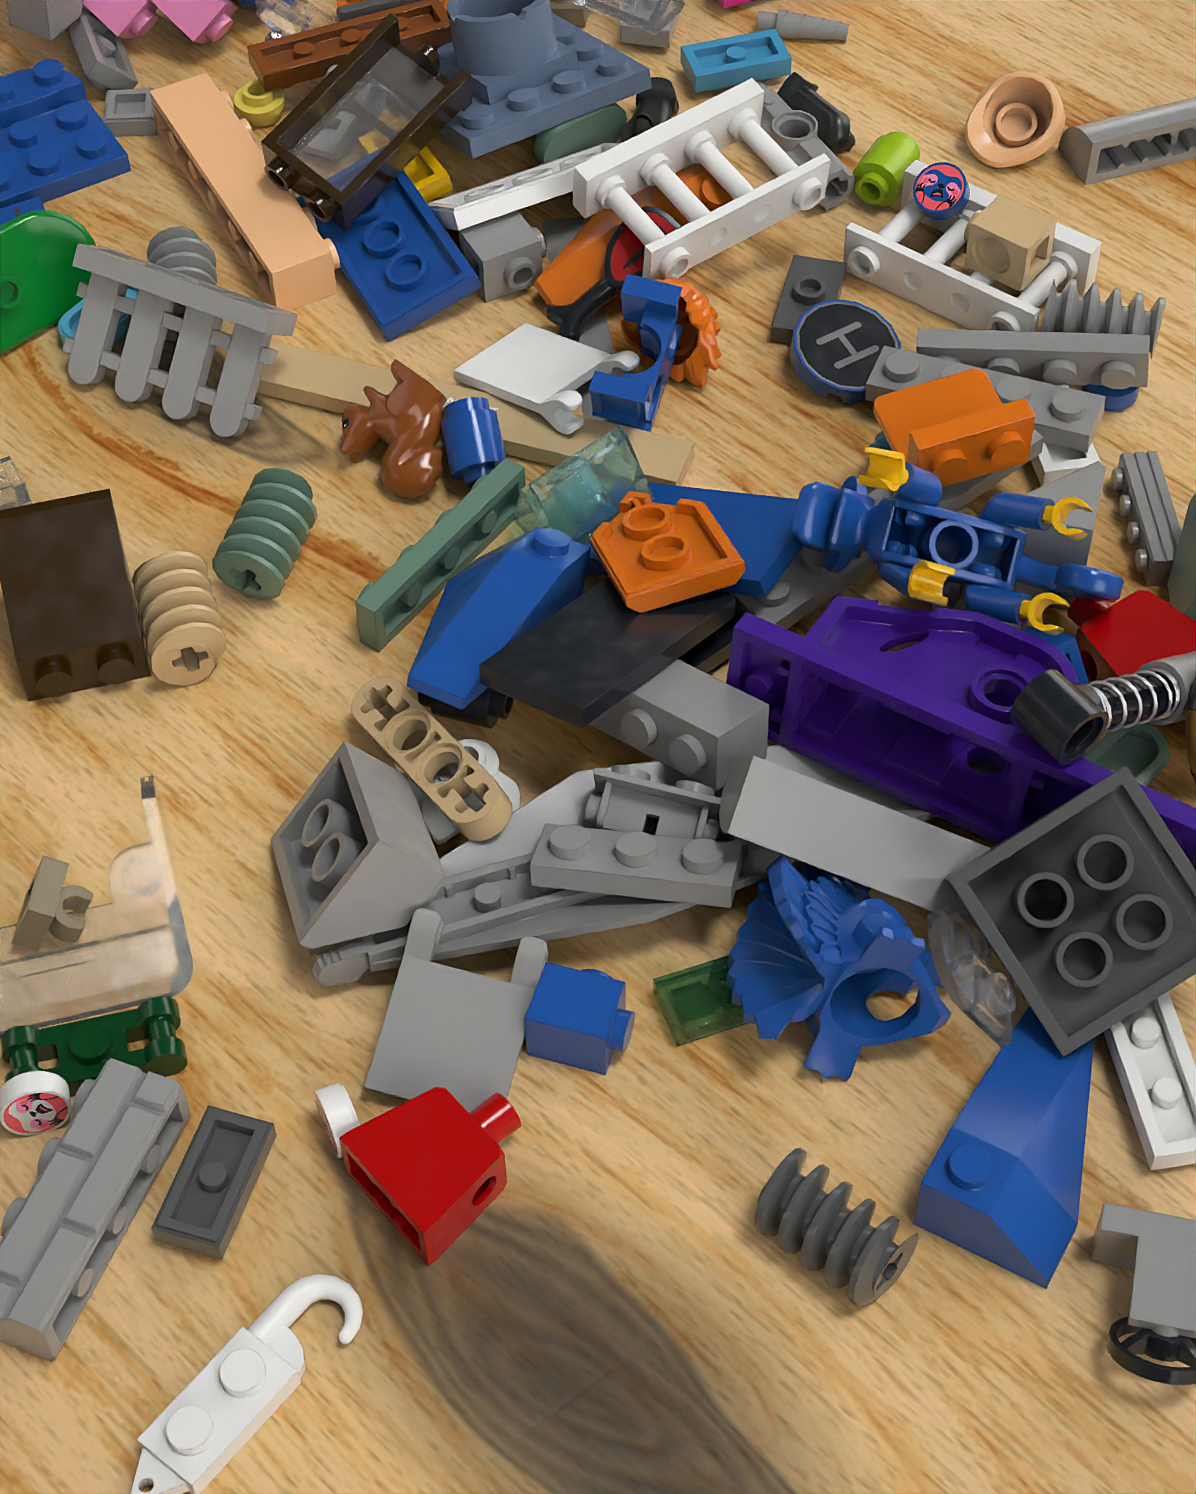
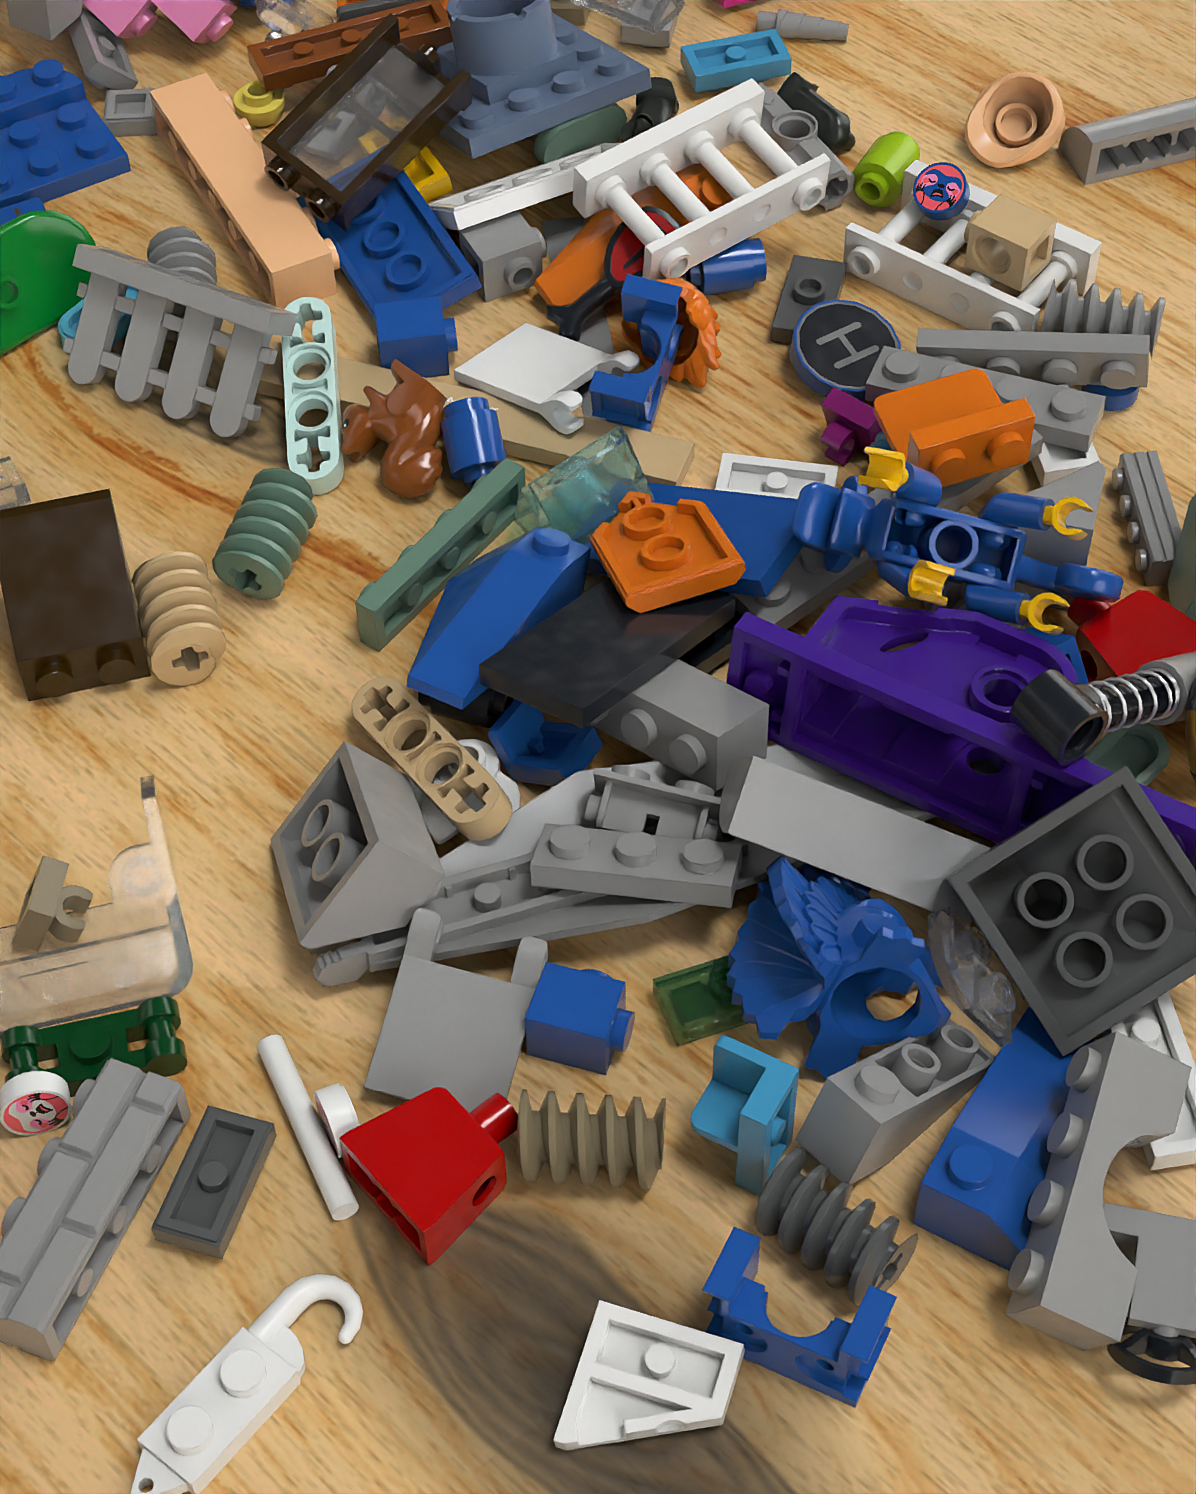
none -> white bar [257,1035,359,1220]
none -> light aqua beam [282,297,344,495]
none -> blue brick [373,296,458,378]
none -> blue bracket [488,699,603,786]
none -> dark tan piece [517,1089,666,1190]
none -> white wing [553,1300,745,1450]
none -> blue brick [685,238,767,296]
none -> dark azure panel [691,1035,799,1196]
none -> blue piece [702,1227,897,1408]
none -> white plate [715,453,838,499]
none -> light grey slope [795,1018,996,1184]
none -> magenta tile [820,387,882,467]
none -> light grey arch [1006,1031,1192,1351]

